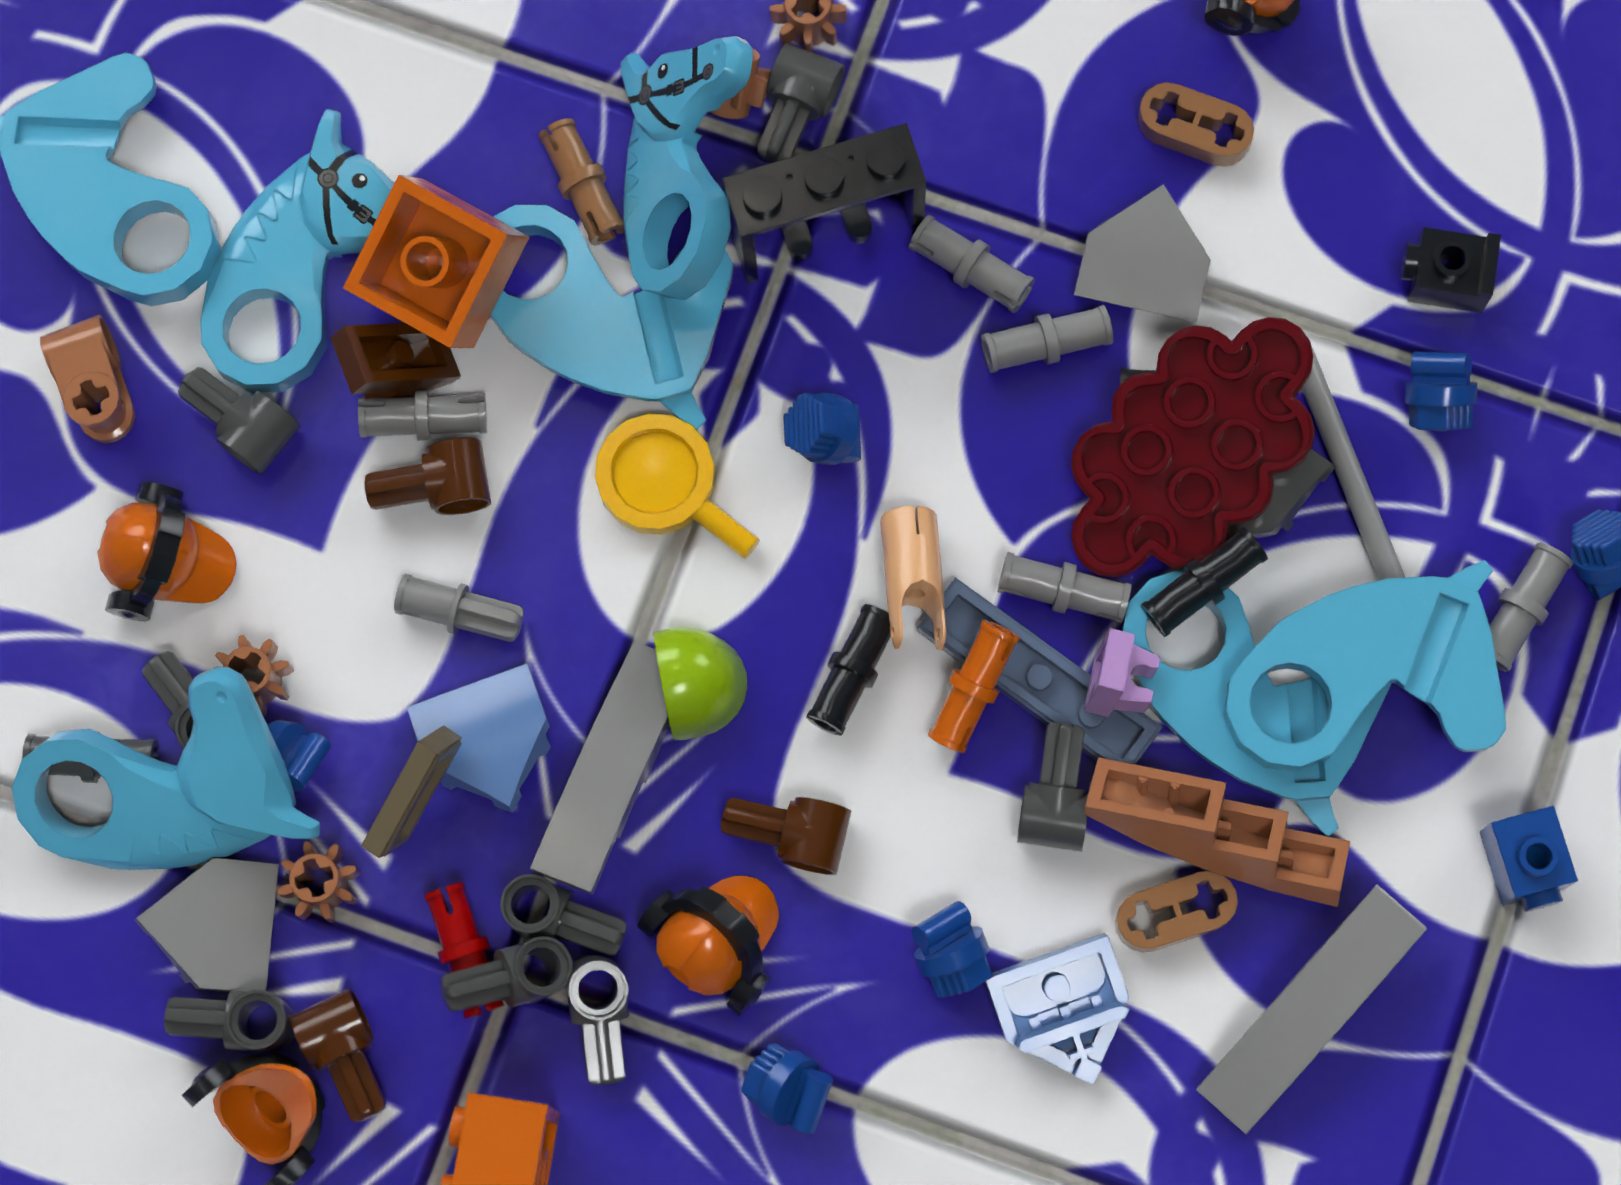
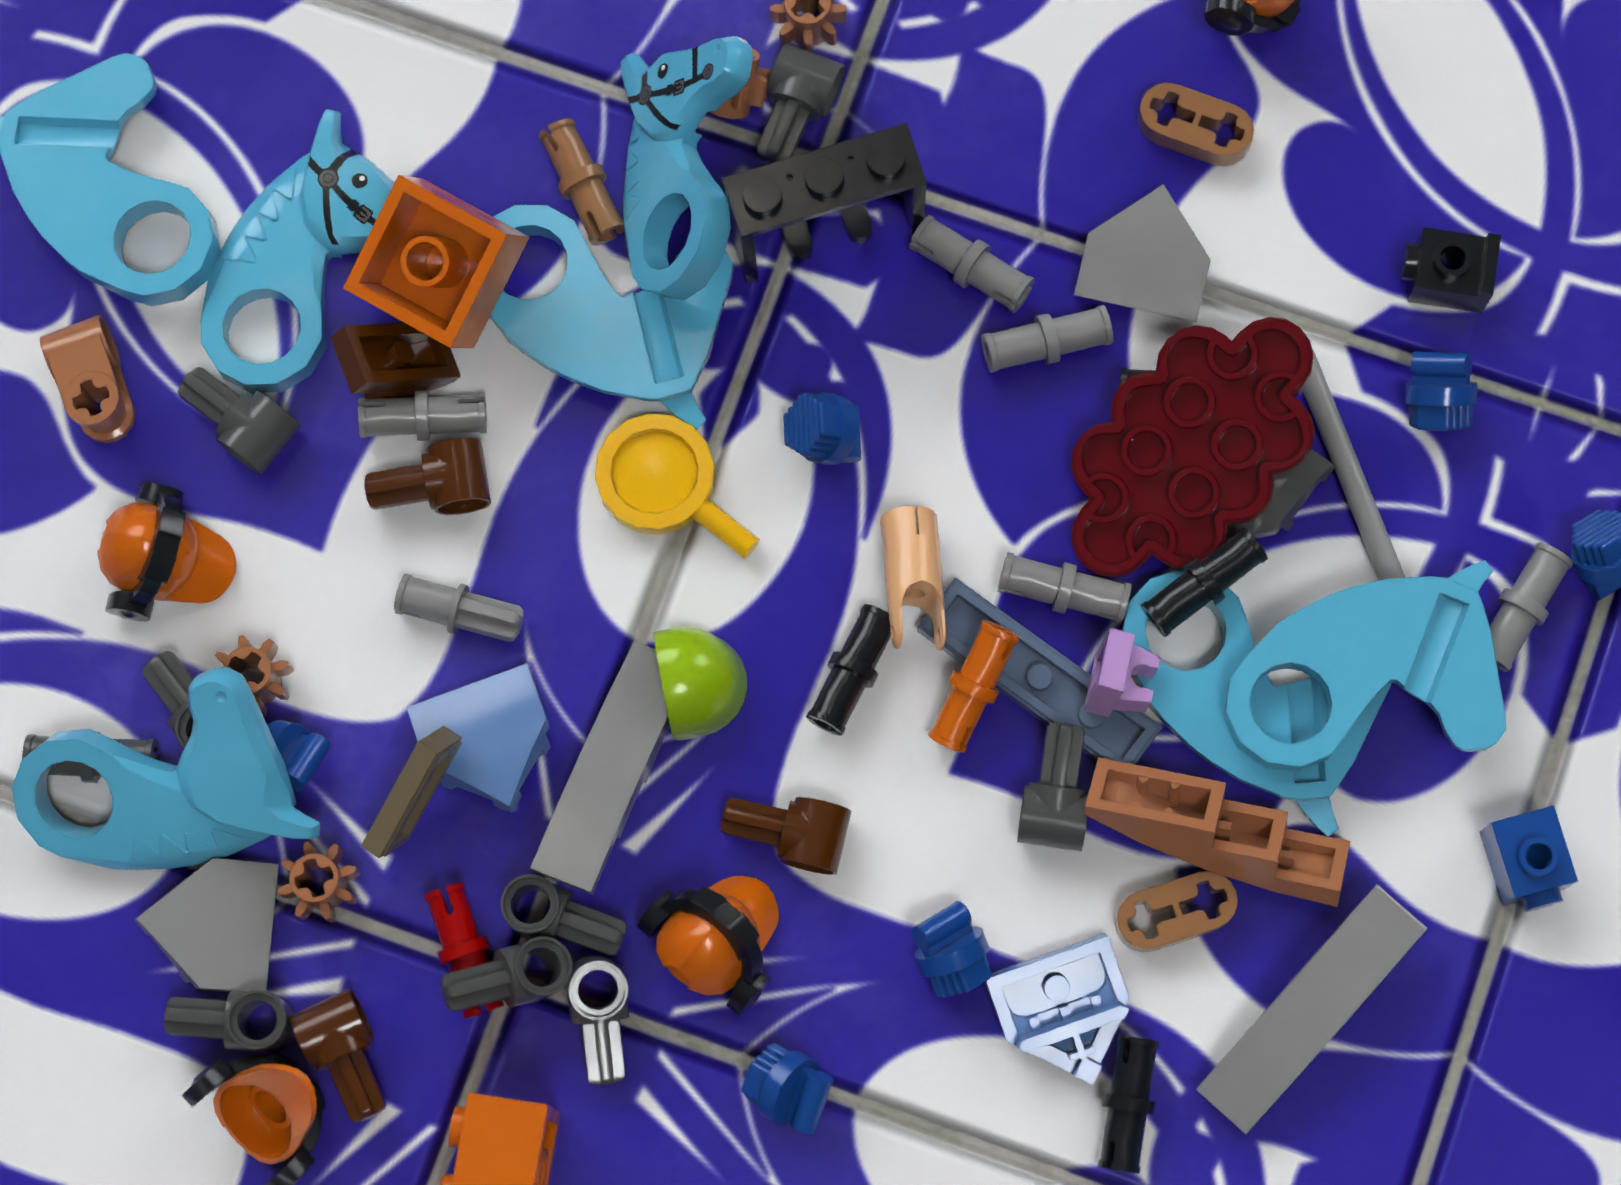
none -> black pin [1097,1035,1159,1174]

